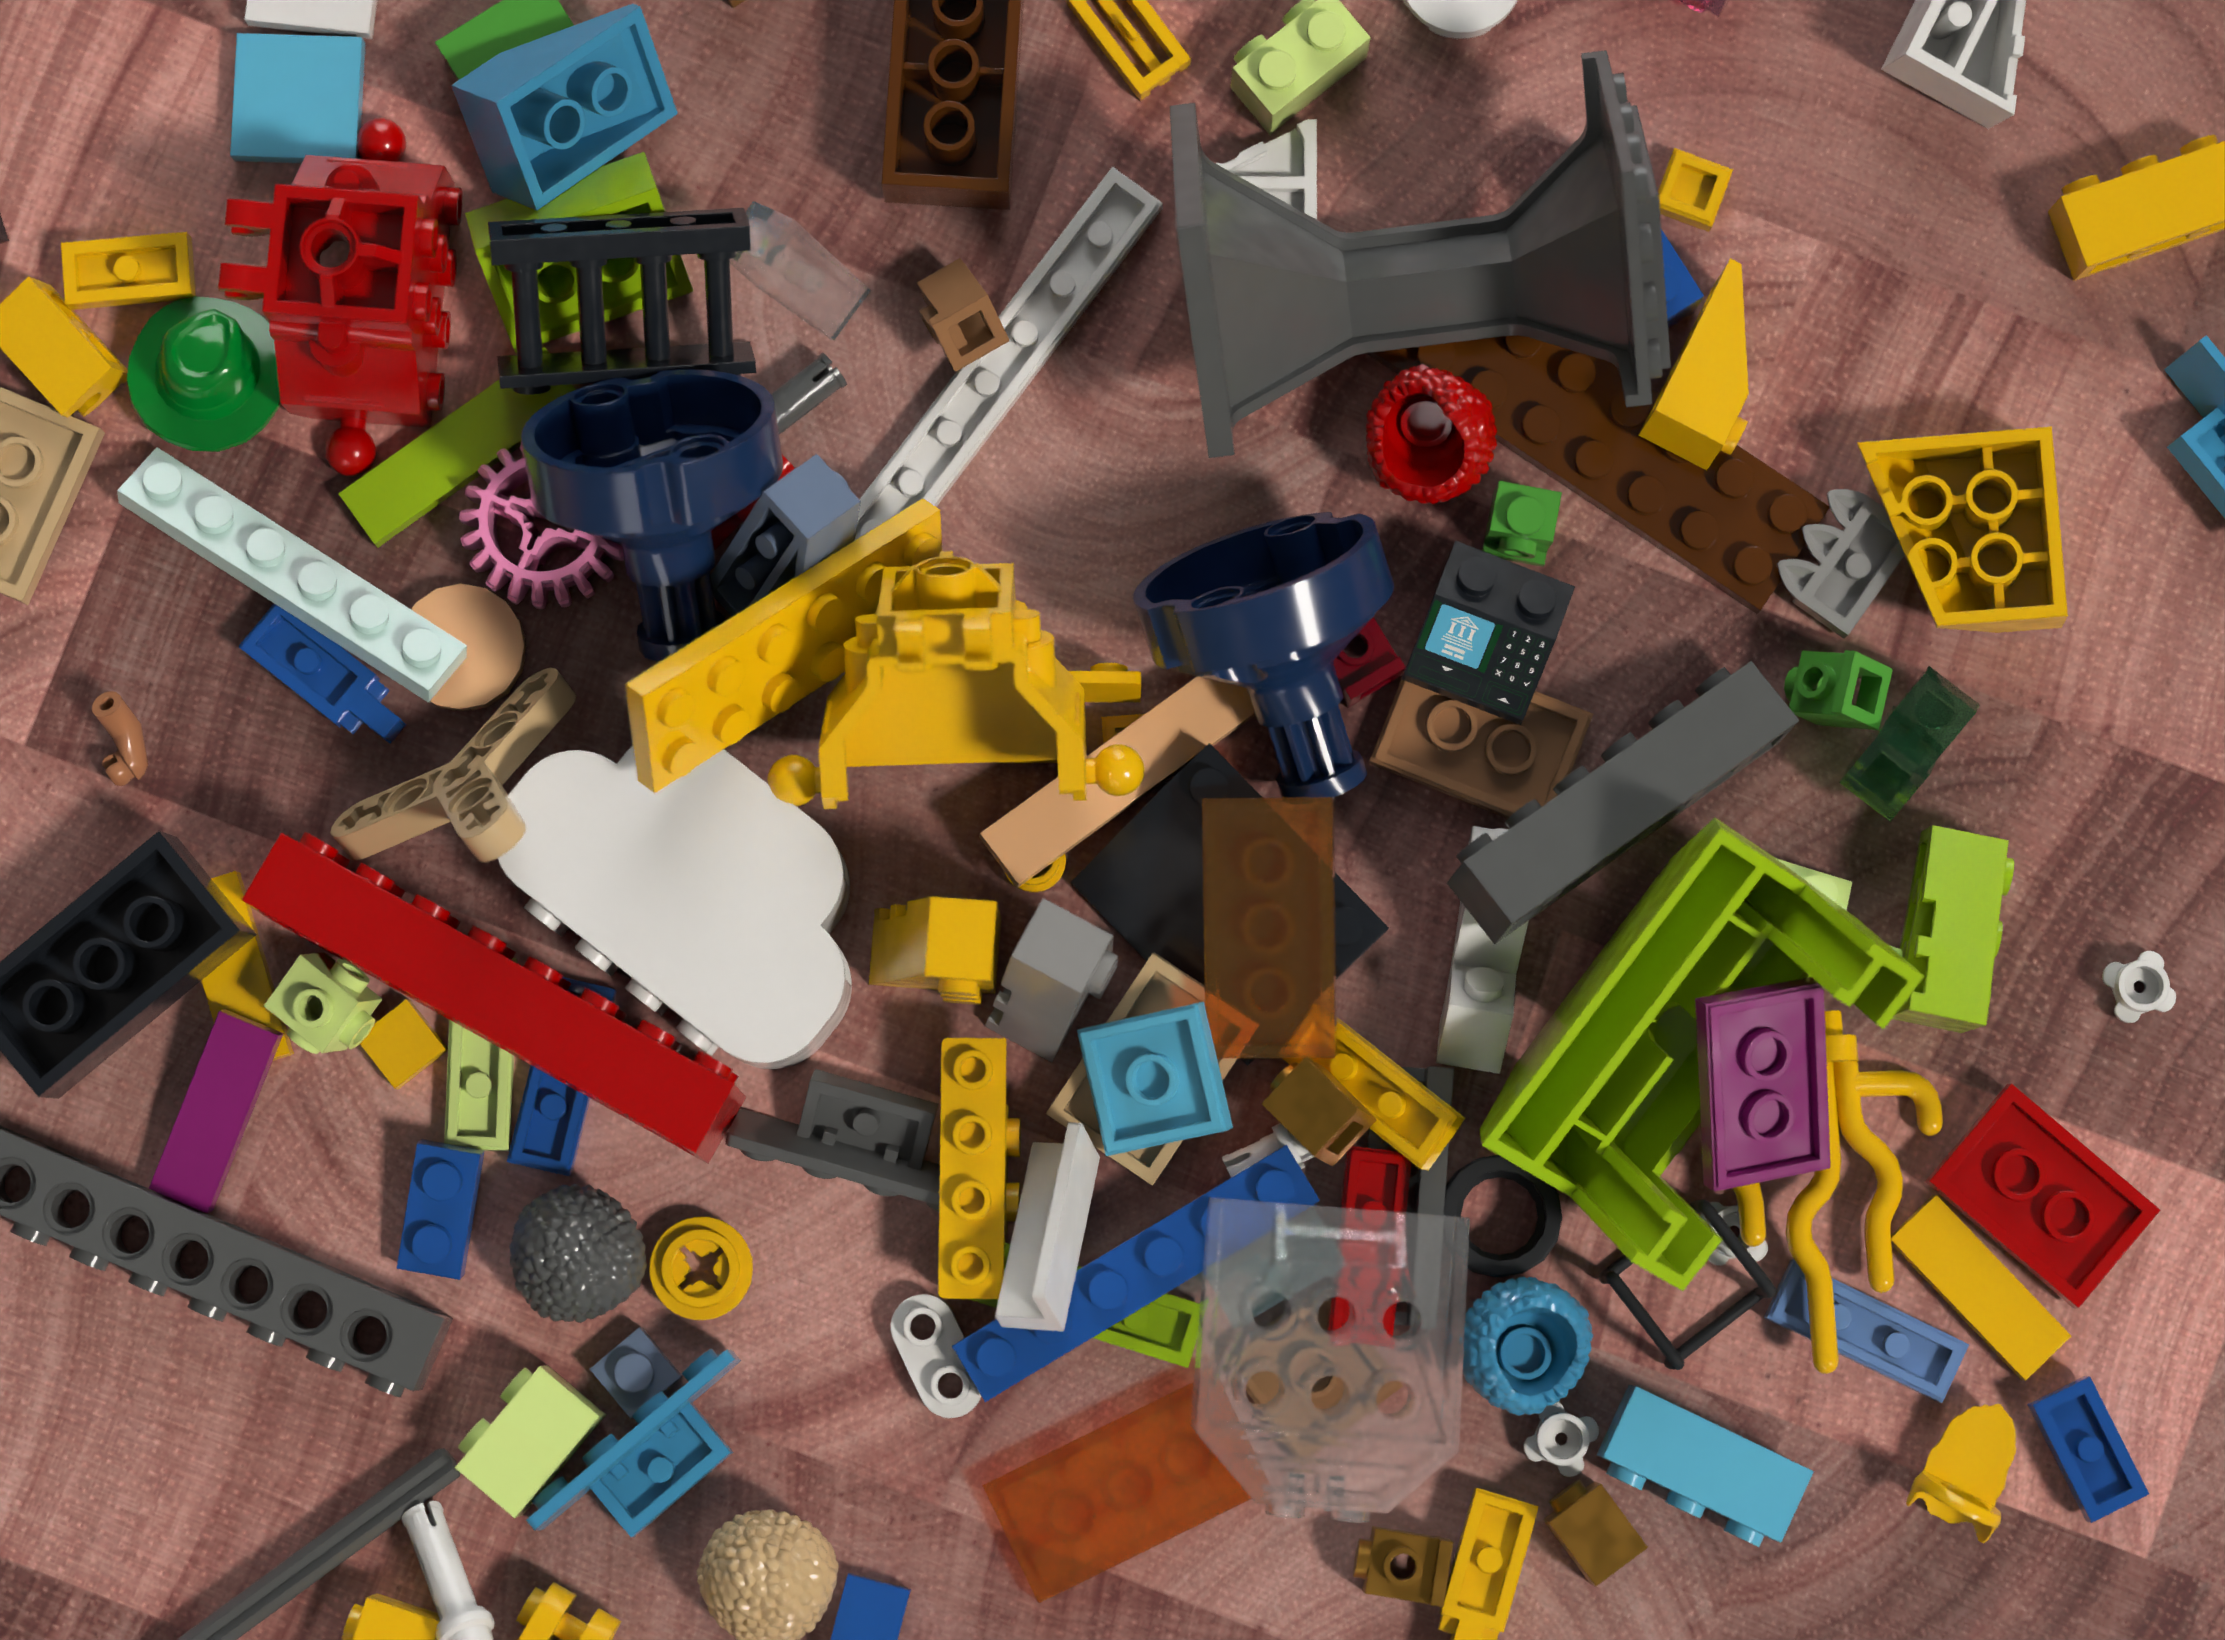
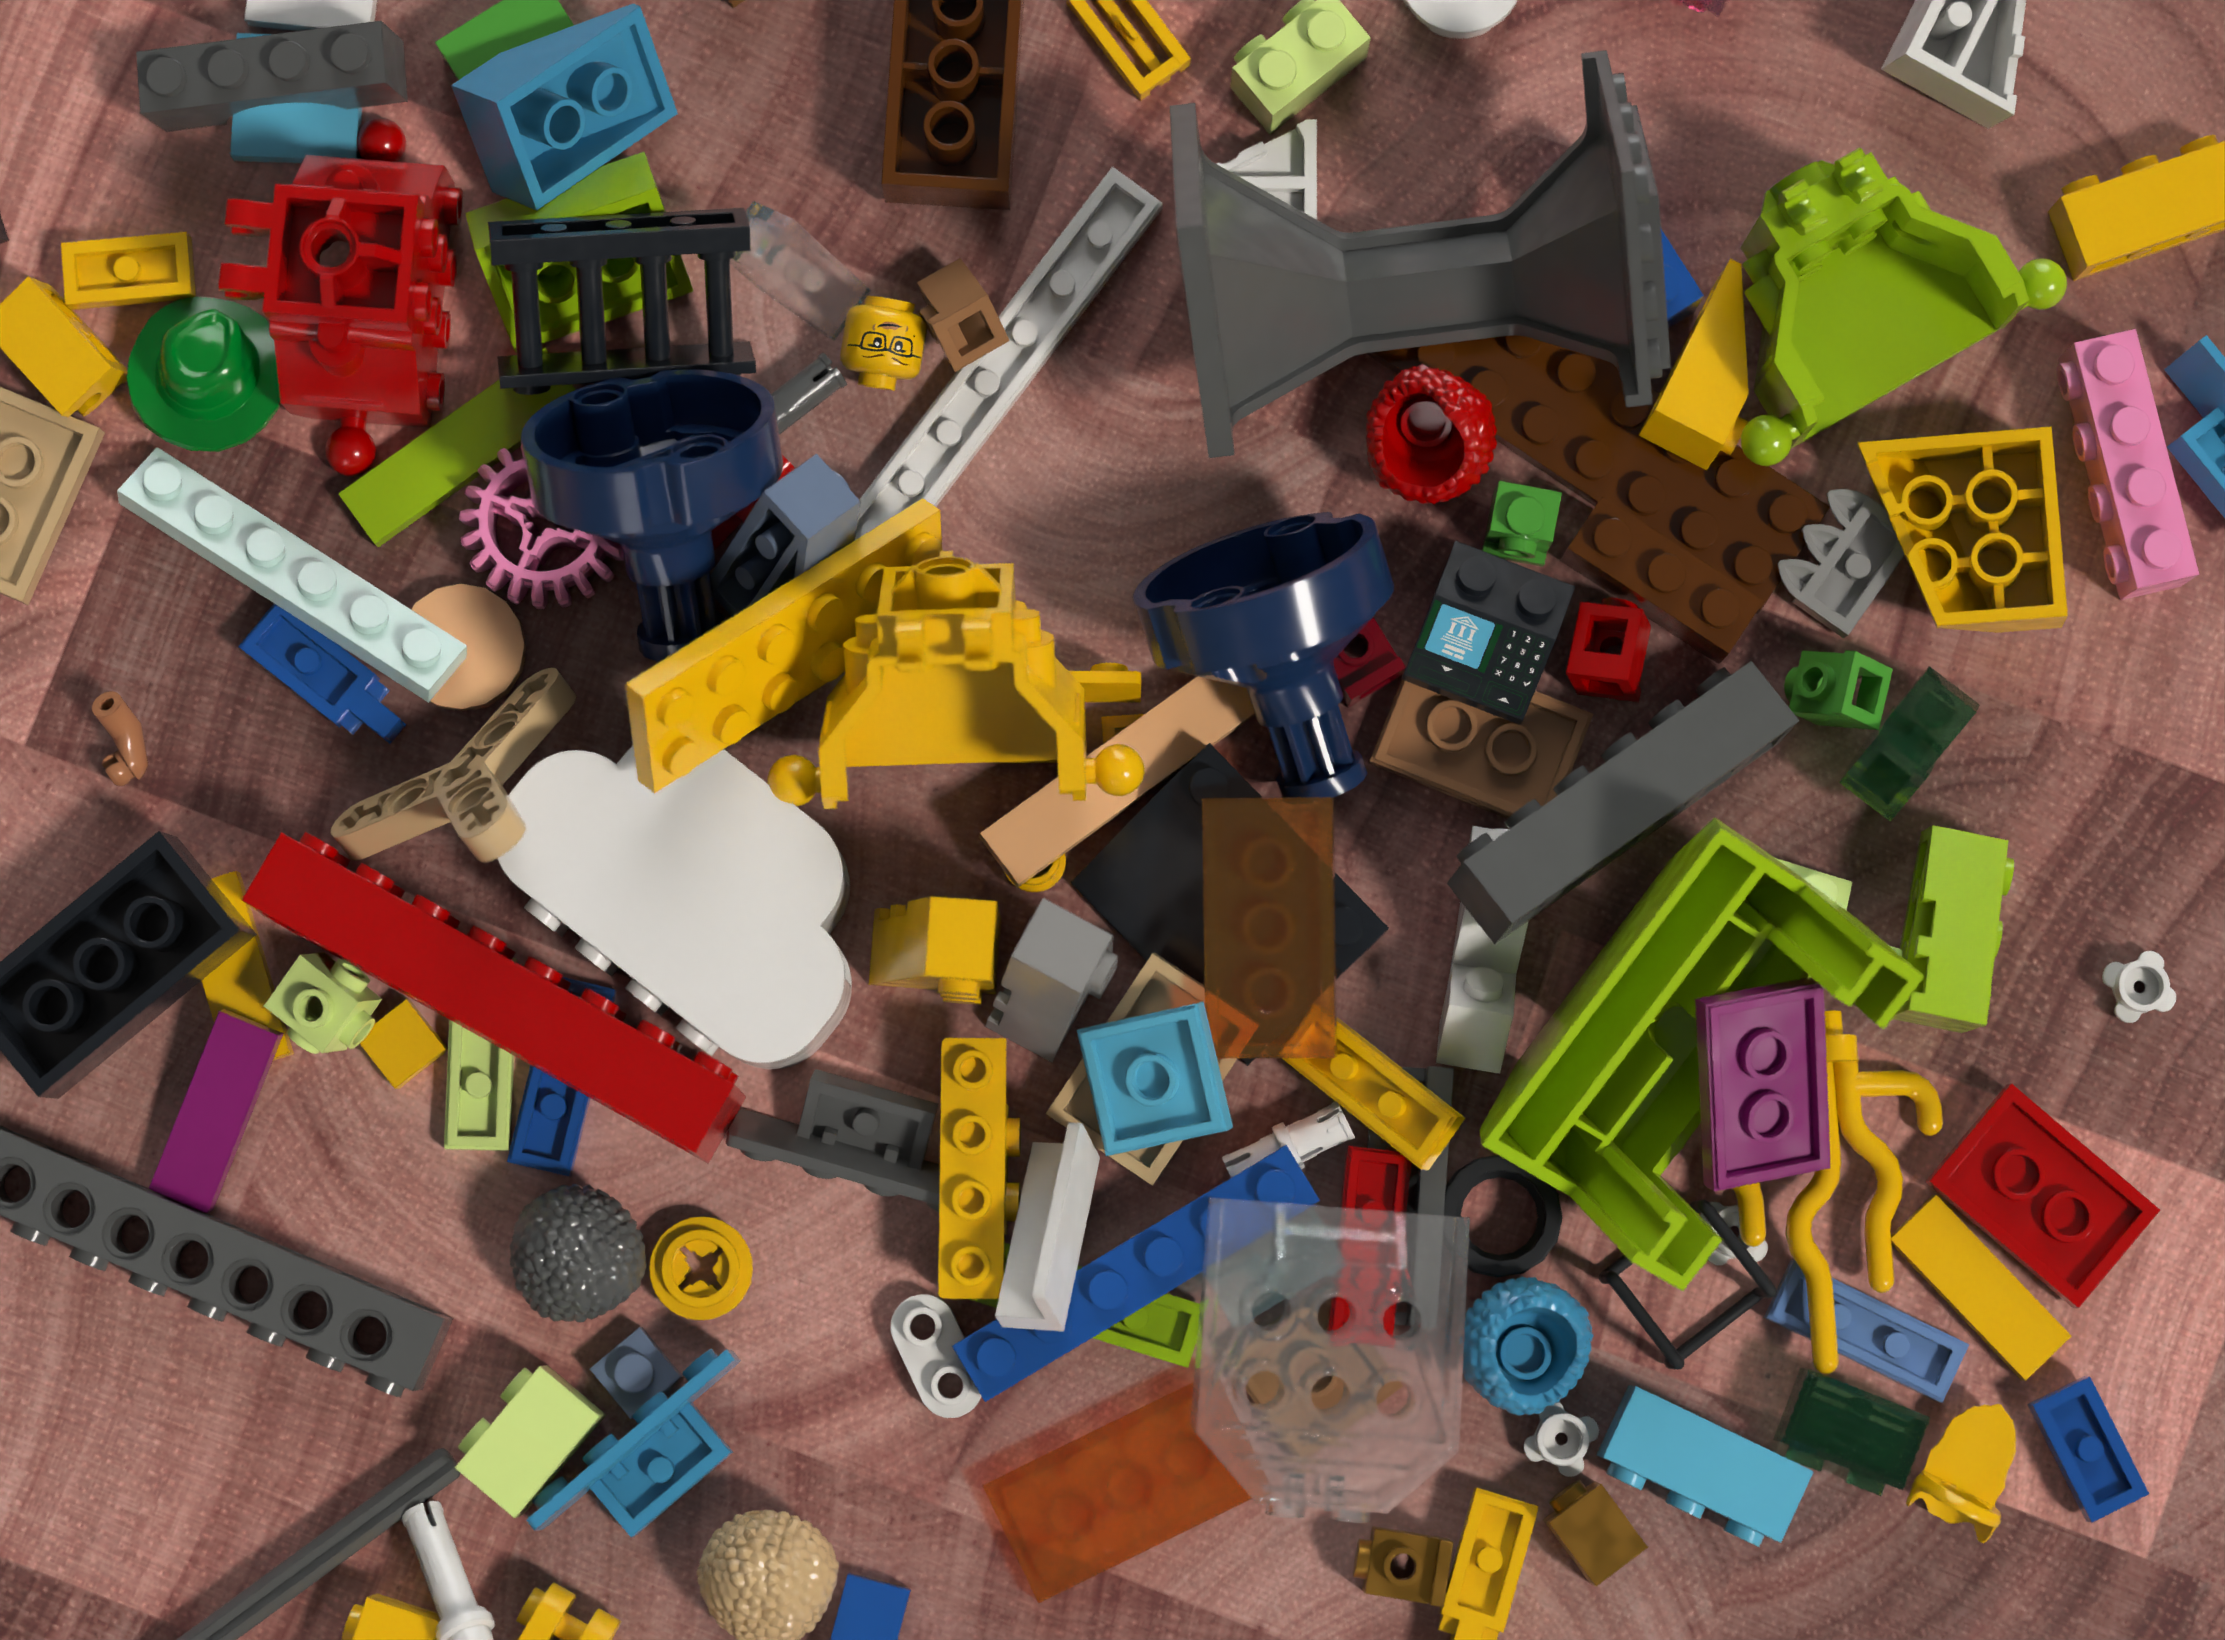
blue plate [396,1139,485,1280] -> none
pearl gold brick [1262,1057,1377,1166] -> none
yellow tile [1658,148,1733,232] -> none
none -> dark grey arch [136,21,408,132]
none -> yellow head [840,296,927,391]
none -> reddish brown brick [1560,495,1764,664]
none -> red brick [1566,598,1651,702]
none -> lime piece [1740,148,2067,466]
none -> clear green brick [1773,1368,1930,1497]
none -> bright pink brick [2057,329,2199,600]

